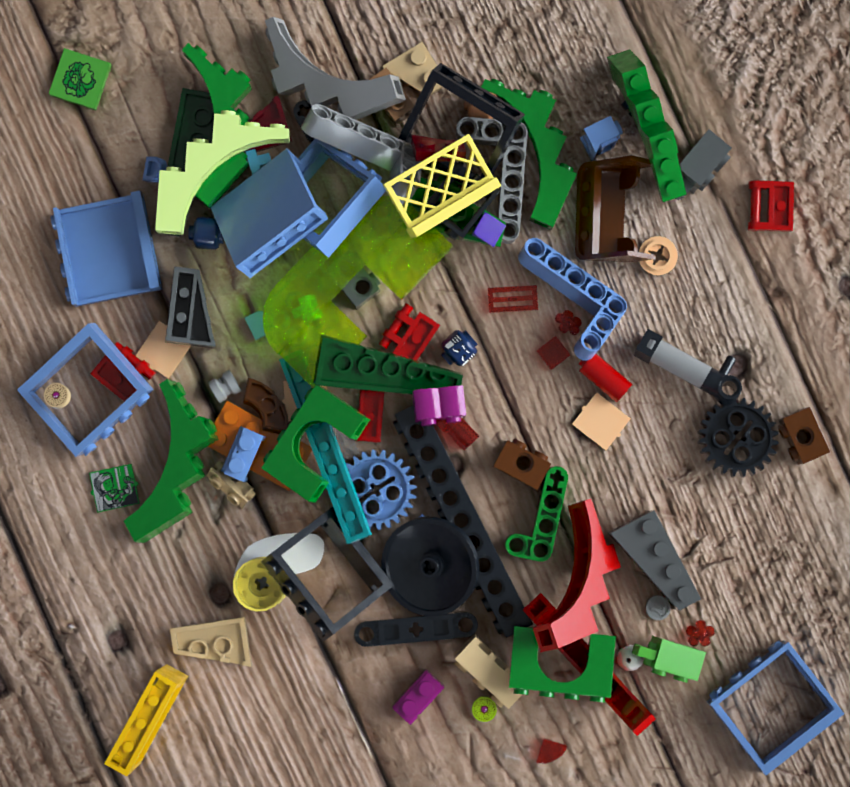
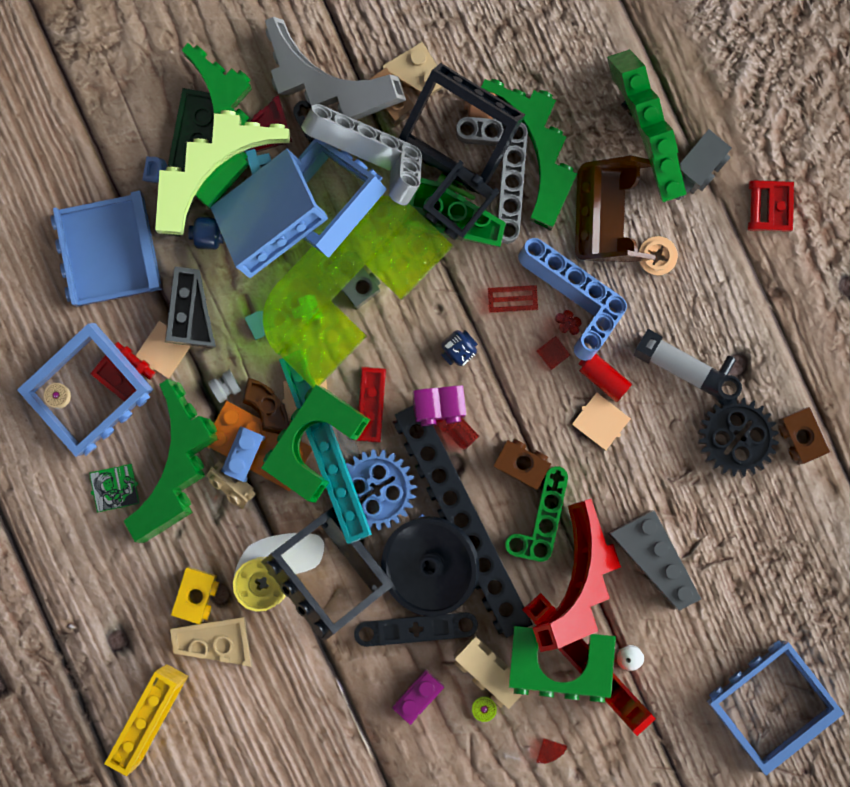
bright green tile [49,48,112,111] -> none
dark green wing [313,335,463,394] -> none
red plate [379,303,440,361] -> none
light yellow fence [383,134,501,238] -> none
dark red wing [411,135,466,161] -> none
dark purple slope [472,212,506,247] -> none
medium blue window [580,116,623,161] -> none
hinge [632,636,706,683] -> none
light grey piece [645,595,671,620] -> none
clear red plant [686,620,715,647] -> none
none -> yellow brick [171,567,219,624]

